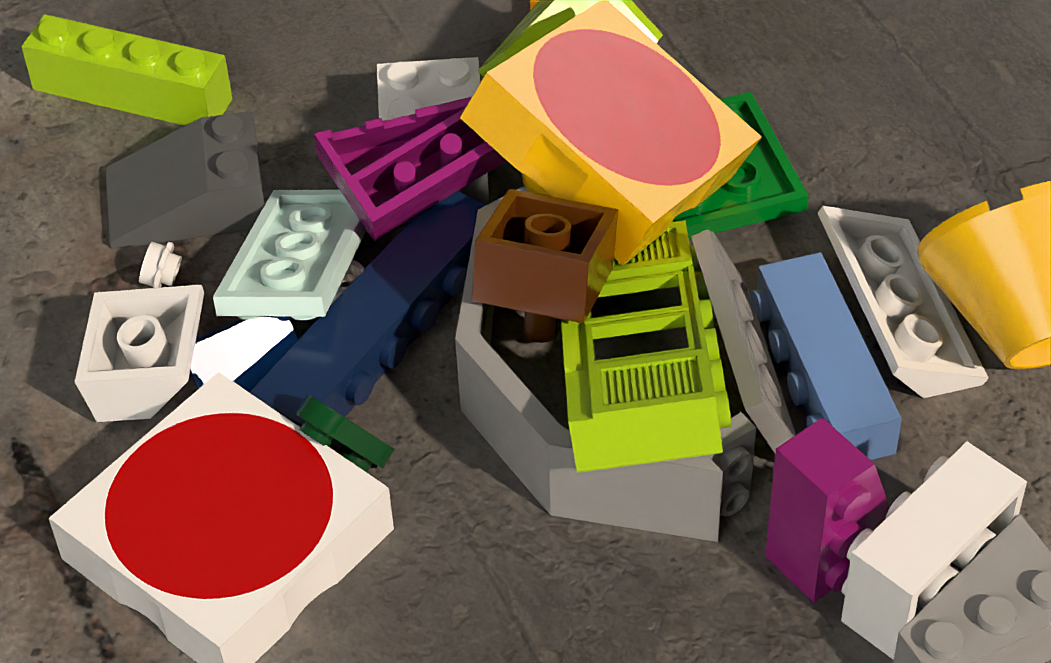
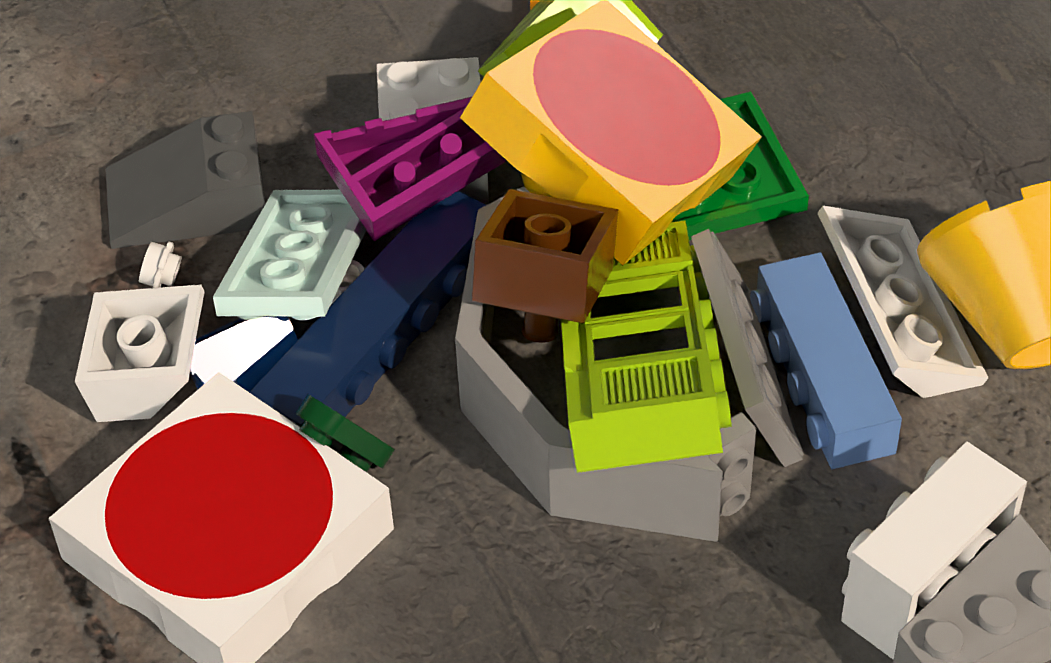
lime brick [21,14,233,126] -> none
magenta wedge [765,417,890,603] -> none

